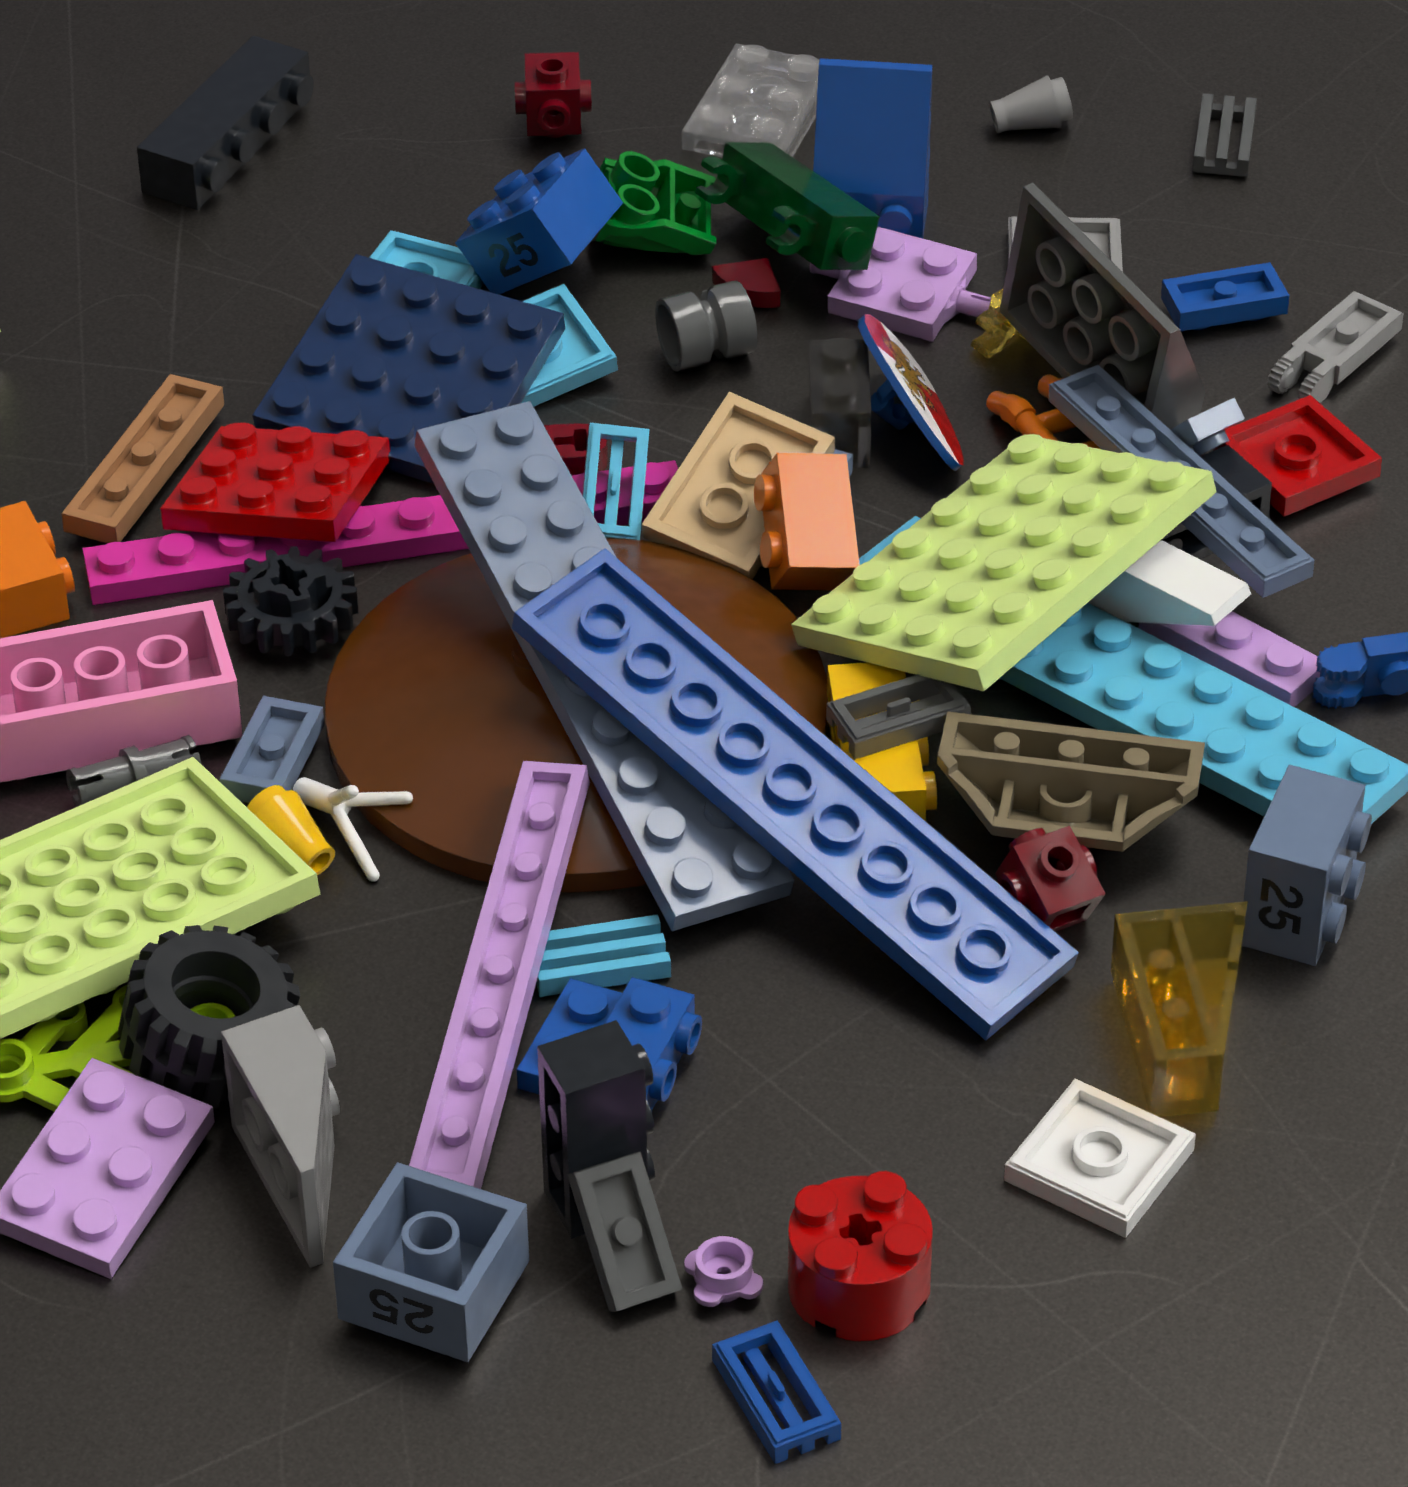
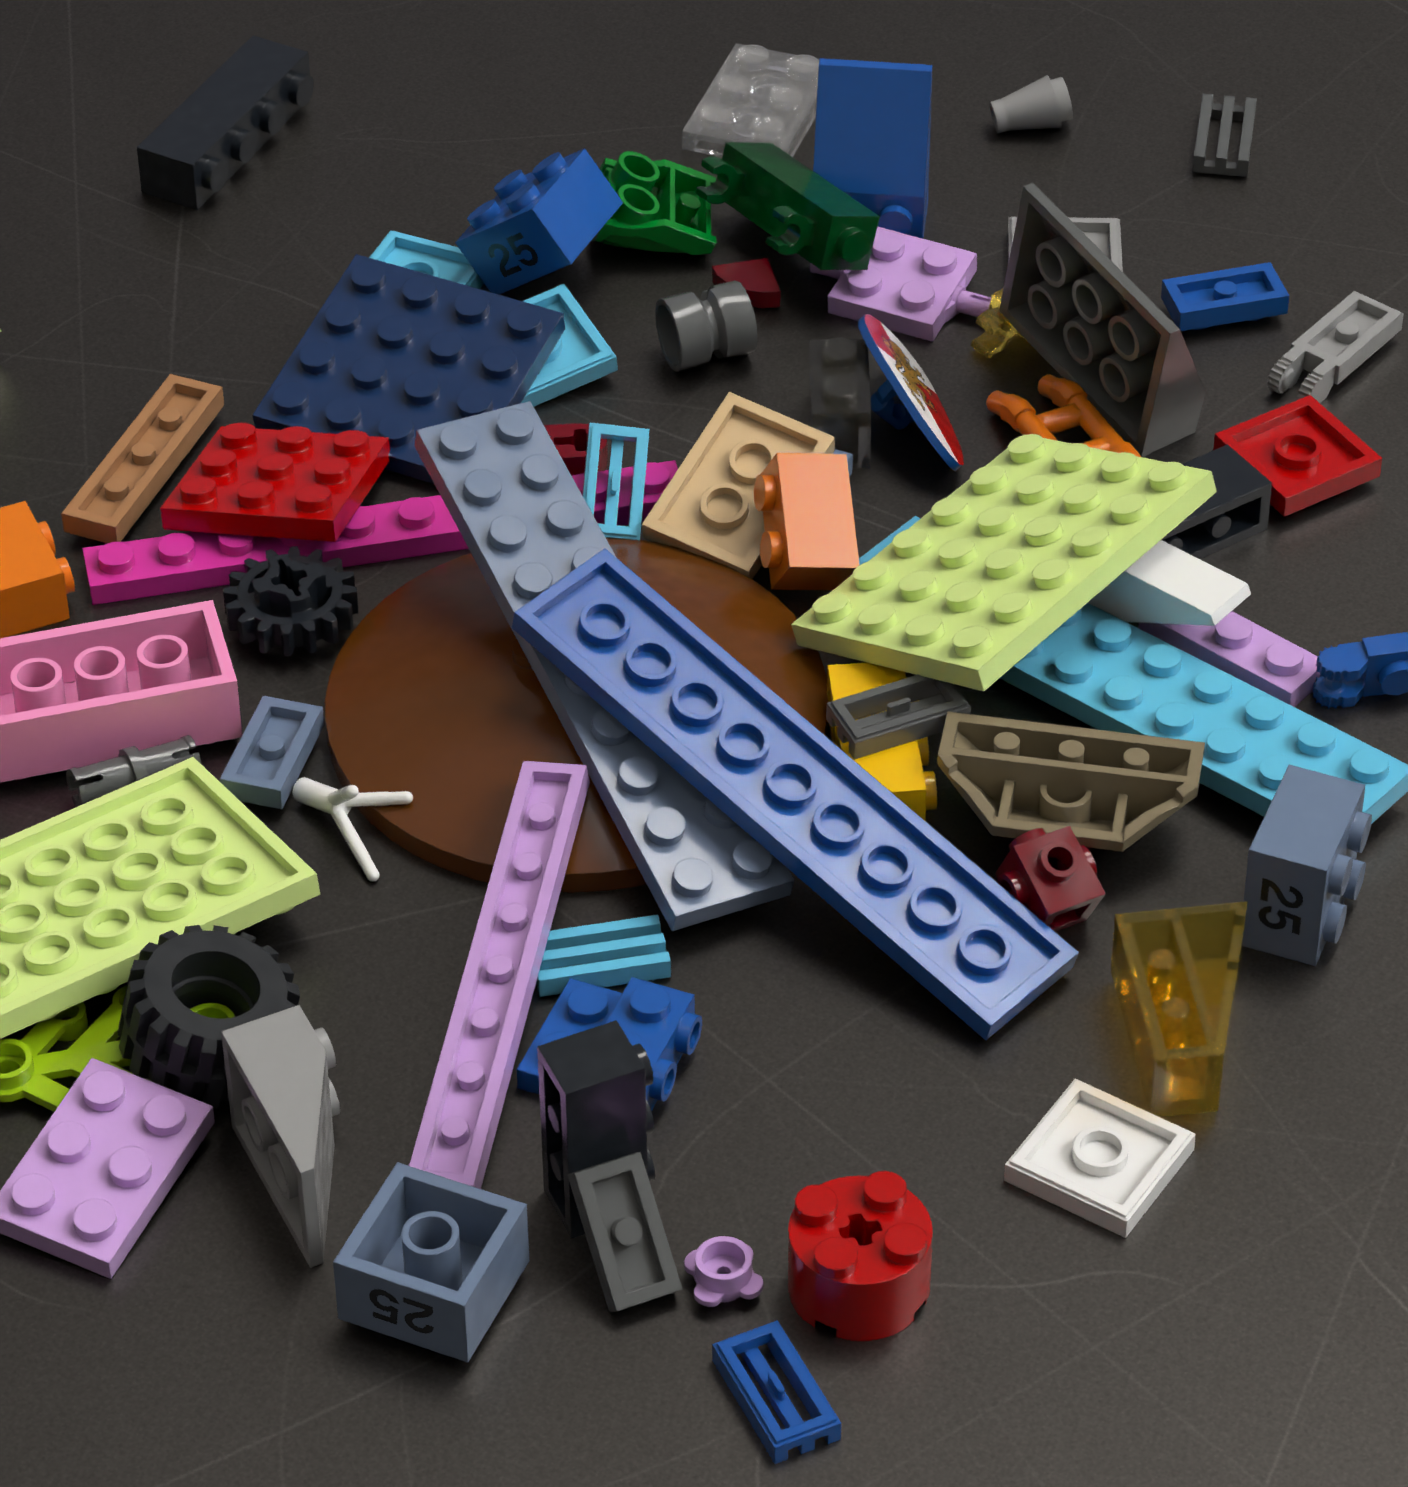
yellow cone [247,785,335,876] -> none
dark red brick [515,52,592,138] -> none
sand blue tile [1048,365,1315,598] -> none
plate [1171,398,1245,456] -> none

